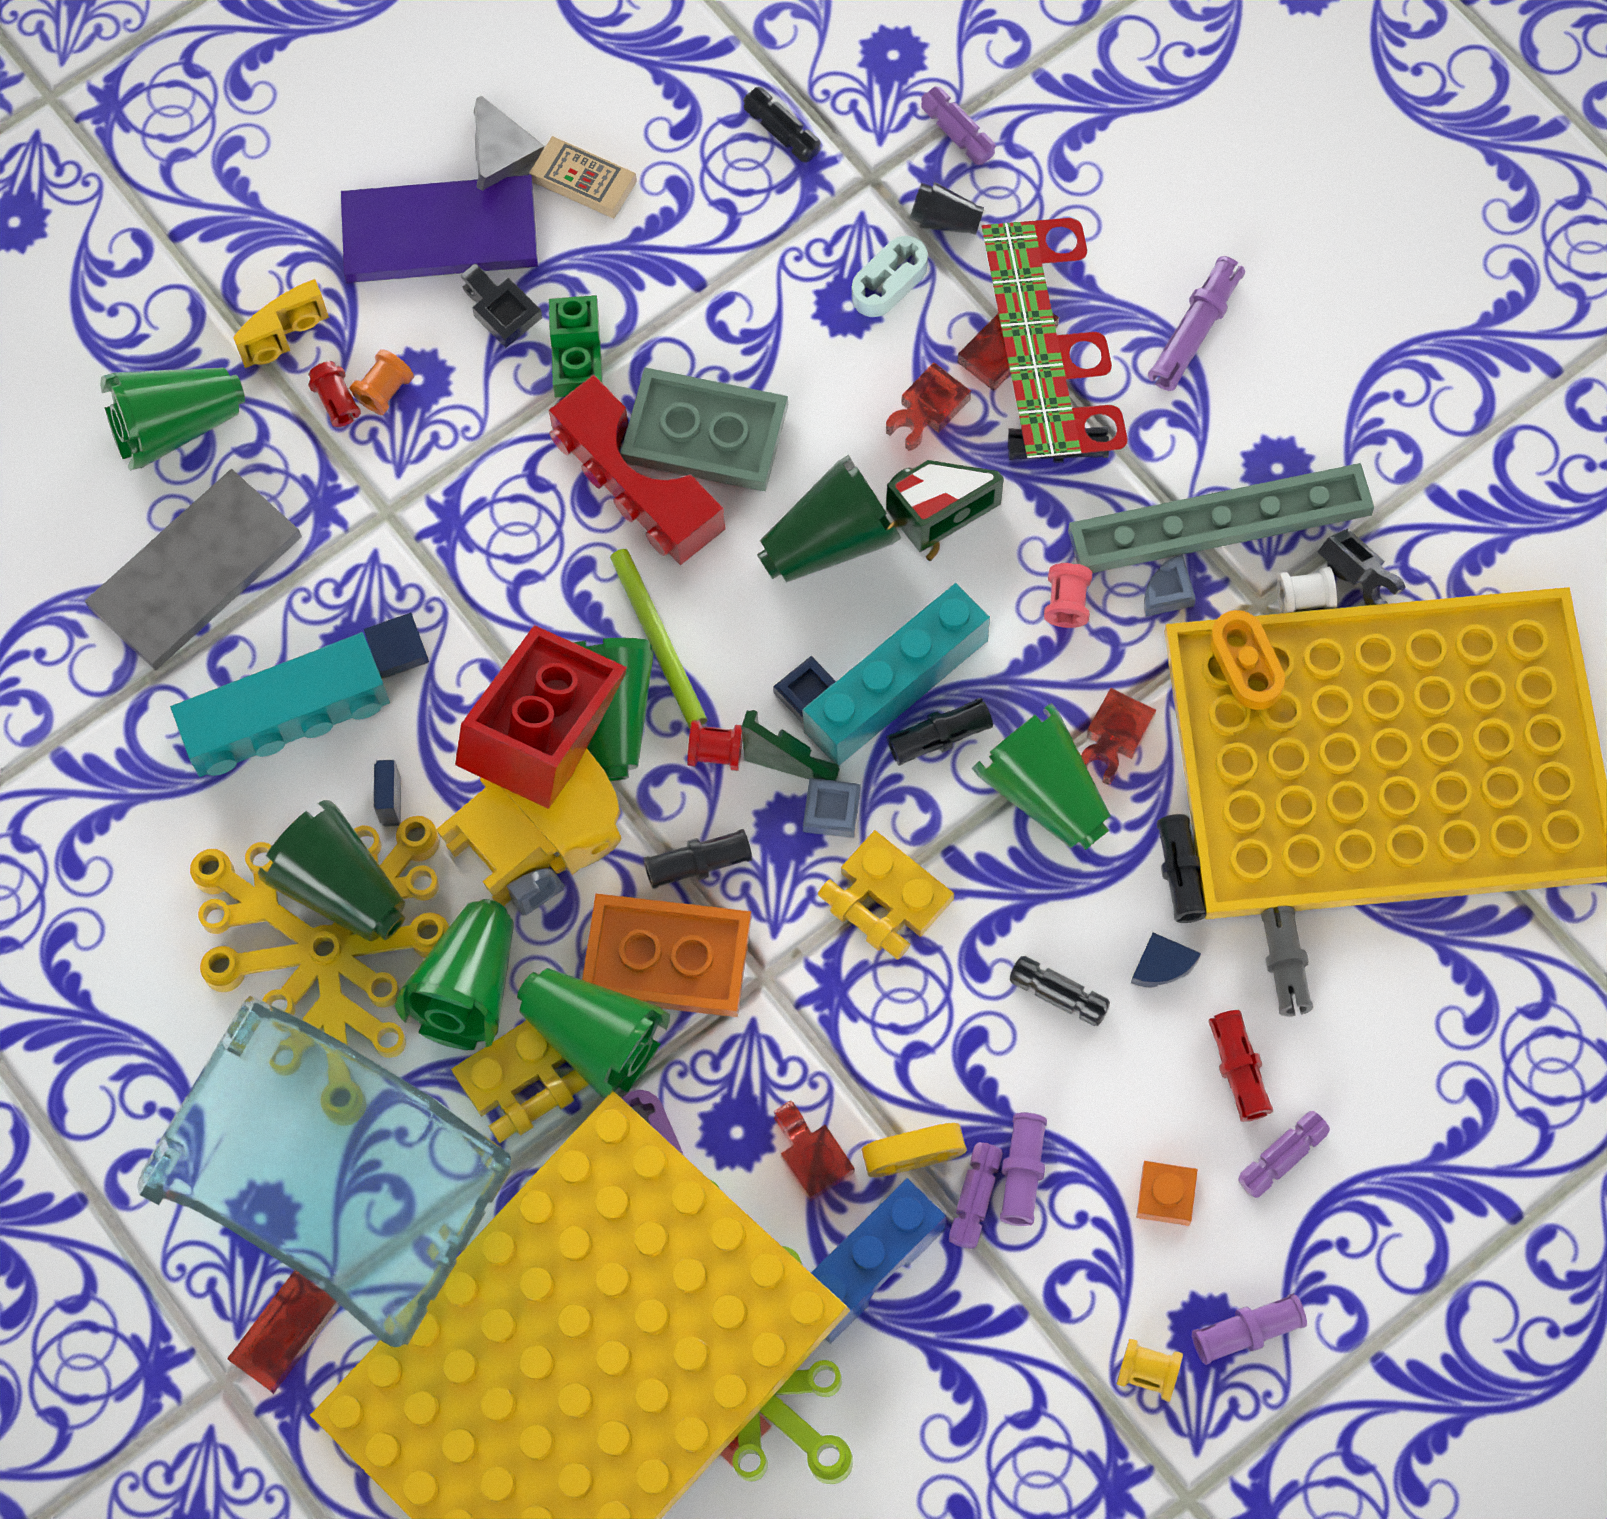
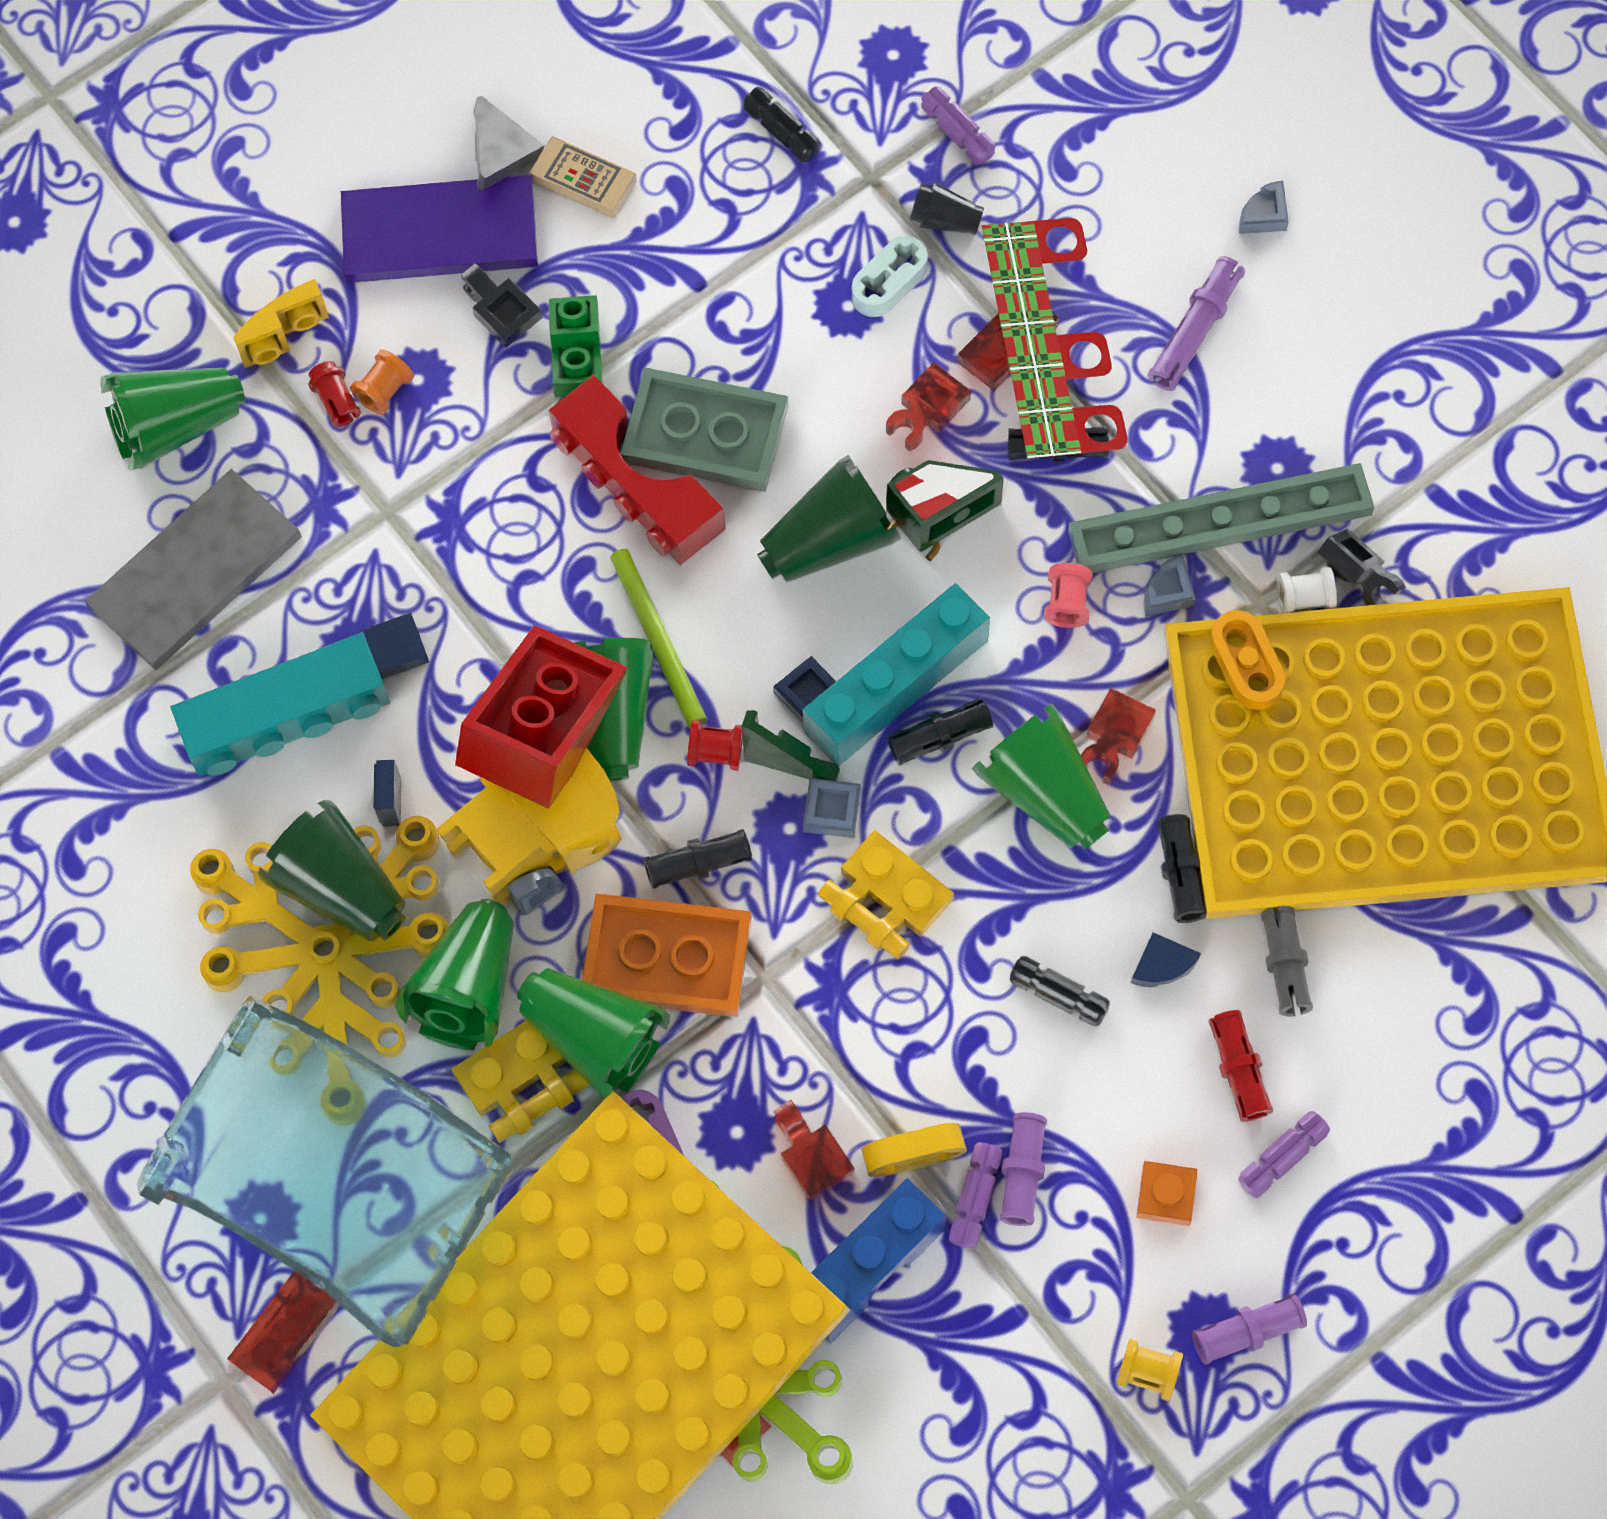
none -> sand blue tile [1238,180,1289,234]

